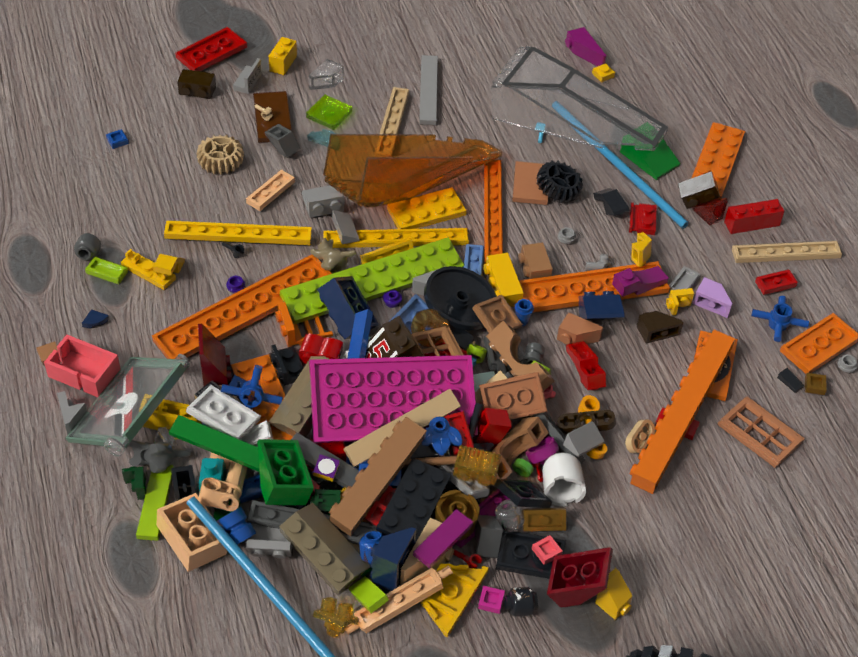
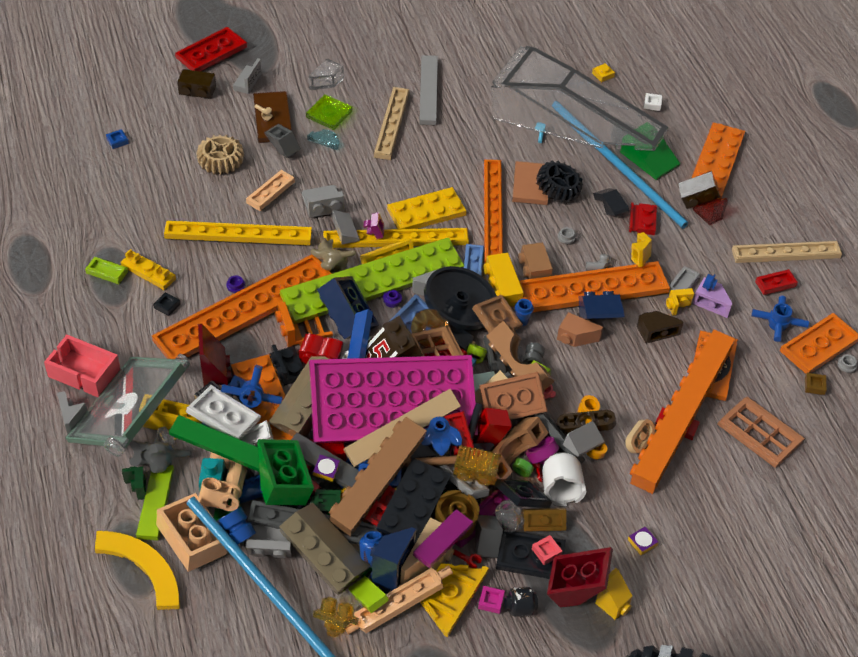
medium nougat tile [36,341,58,366] -> none
dark grey head [74,233,101,261] -> none
dark blue tile [82,309,109,328] -> none
yellow slope [153,254,185,275] -> none
black slope [171,465,197,501] -> none
black hand [222,241,244,258] -> none
yellow brick [268,37,297,75] -> none
clear orange windscreen [323,134,503,207] -> none
magenta slope [565,27,607,66] -> none
red slope [566,341,606,390] -> none
magenta slope [612,266,669,297] -> none
red brick [724,199,785,234] -> none
black piece [777,368,804,393] -> none
none -> yellow tile [94,531,180,610]
none -> black tile [153,292,181,316]
none -> magenta tile [363,212,385,239]
none -> tile [628,527,658,555]
none -> white plate [644,93,662,111]
none -> blue plate [702,274,718,292]

